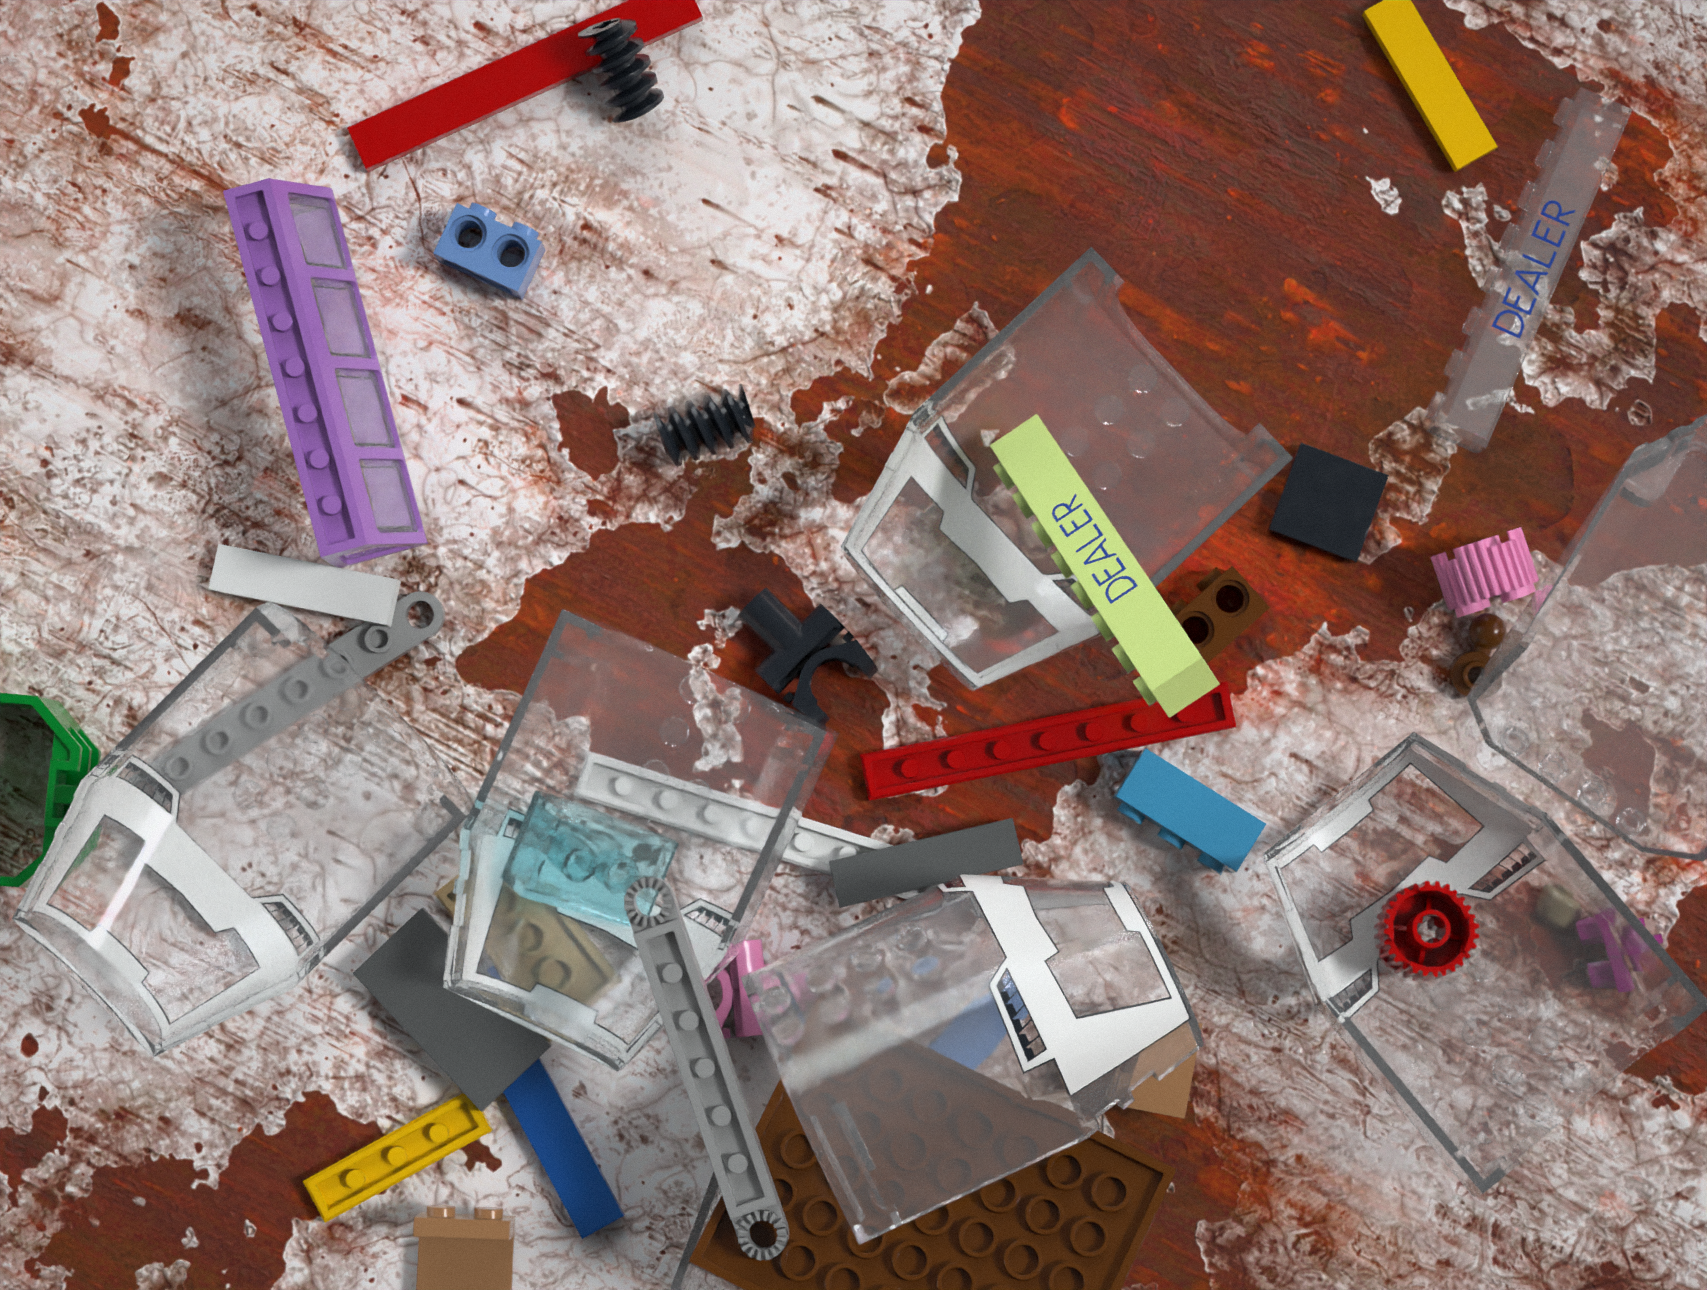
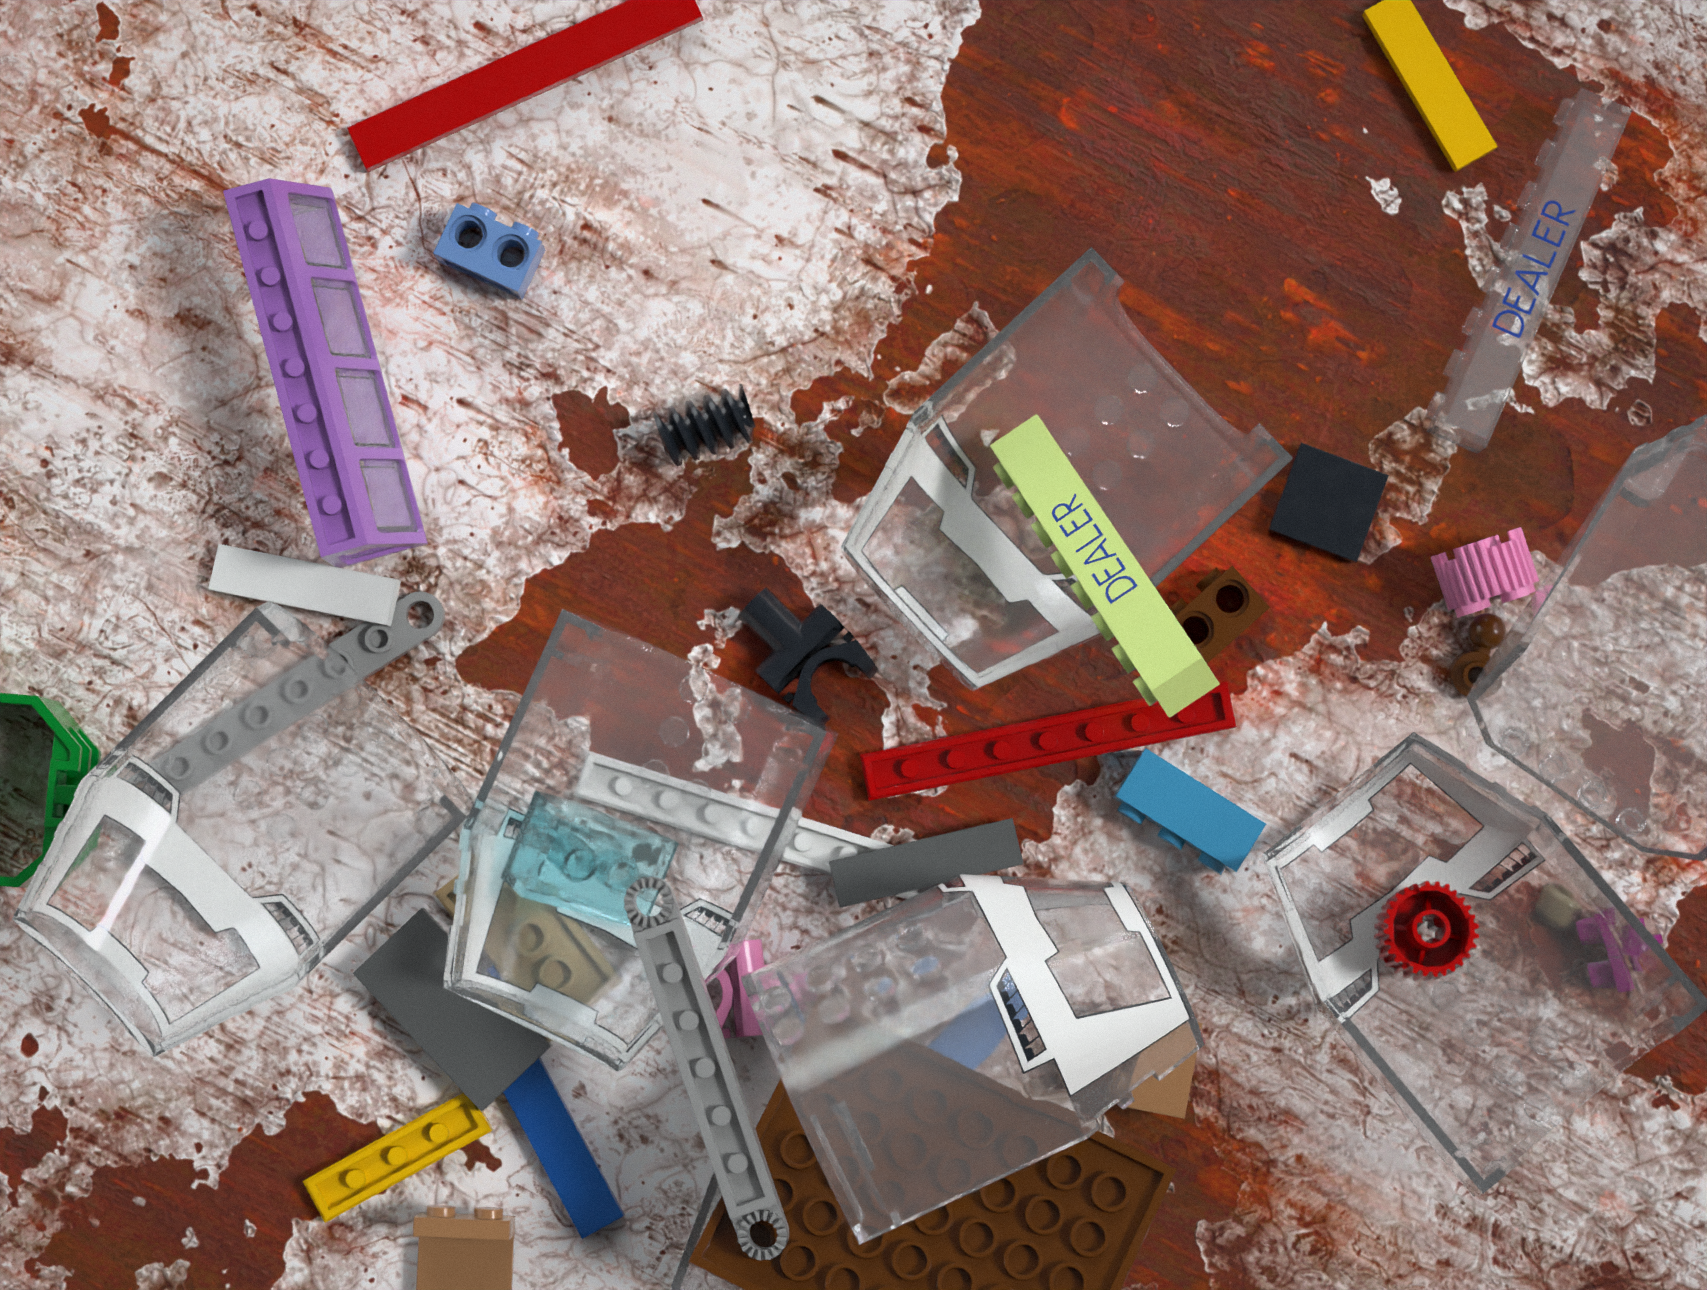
black piece [578,18,664,123] -> none

